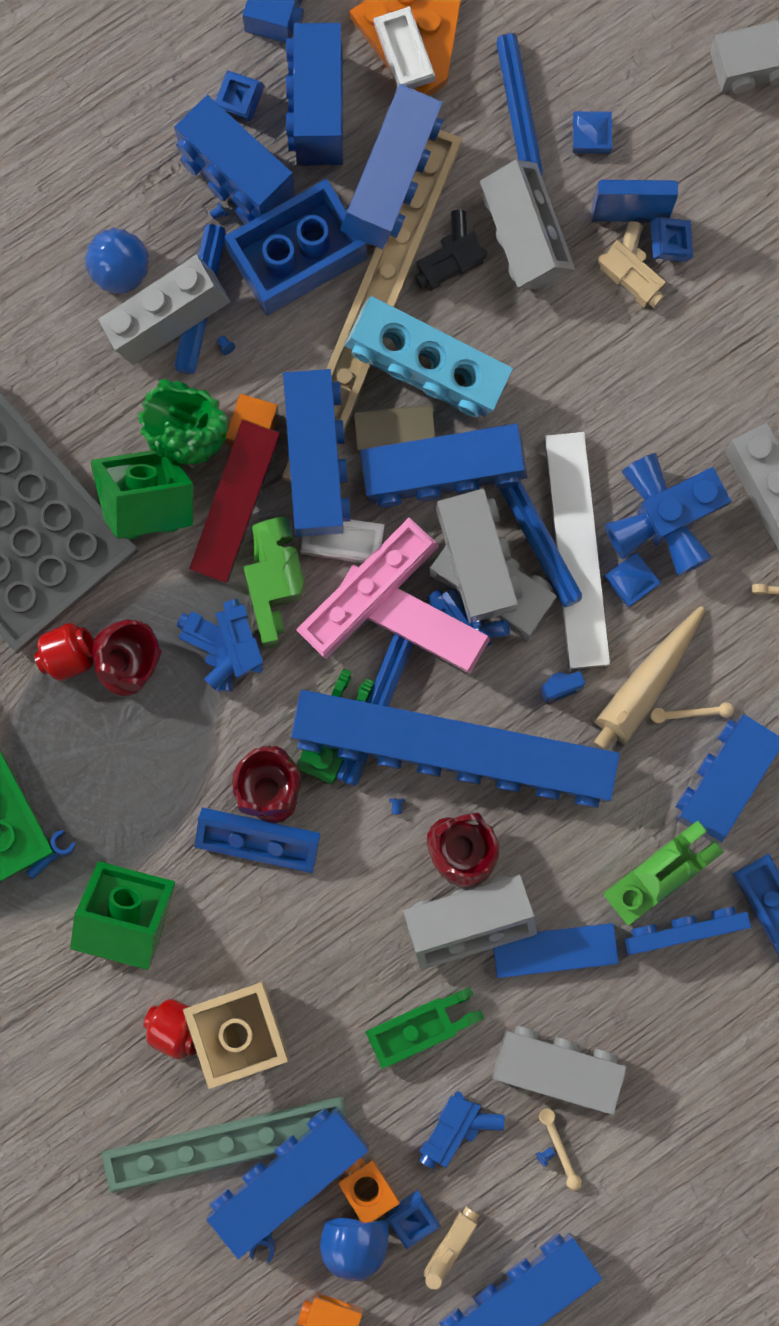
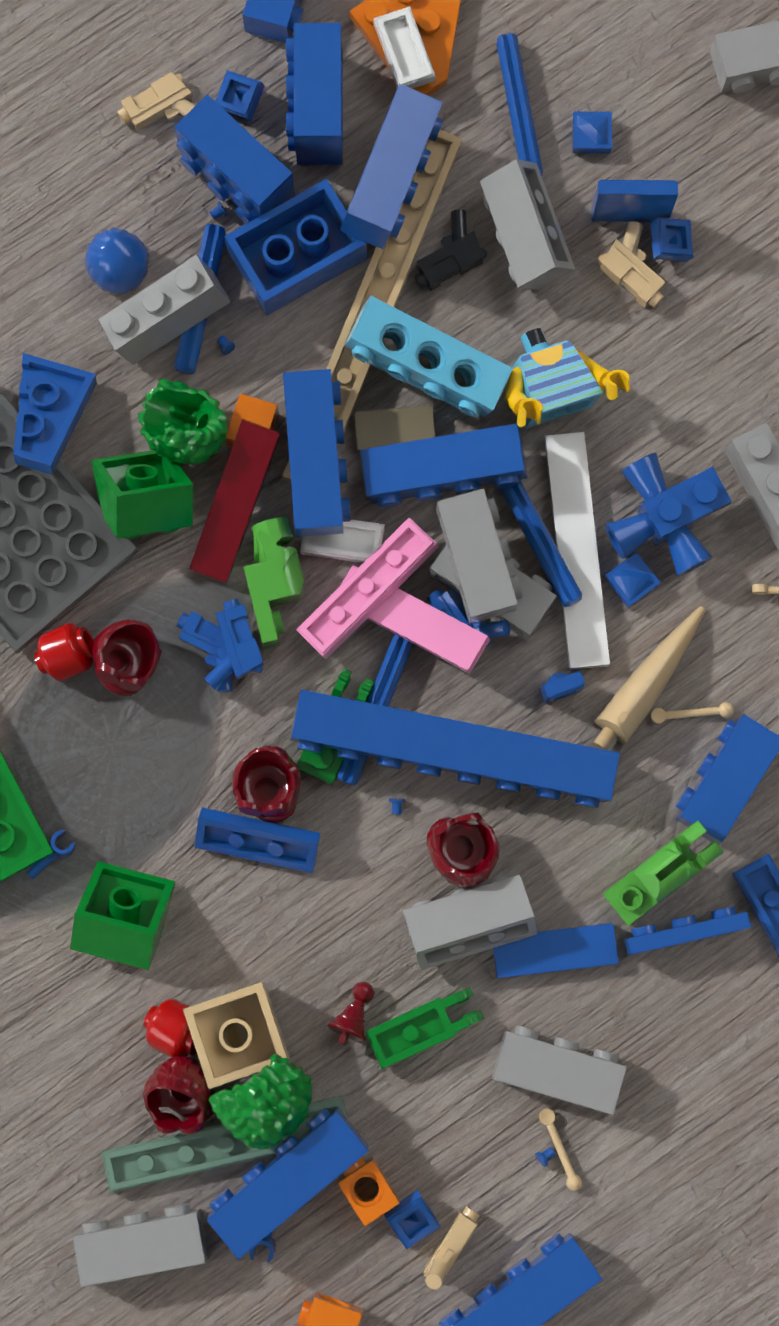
blue hair [320,1218,388,1281] -> none
blue piece [419,1091,504,1169] -> none
none -> blue wing [13,353,97,475]
none -> light grey brick [73,1203,208,1287]
none -> tan piece [117,72,196,131]
none -> dark red hair [143,1056,215,1134]
none -> green hair [209,1053,313,1150]
none -> dark red piece [327,981,375,1045]
none -> torso [504,328,630,429]

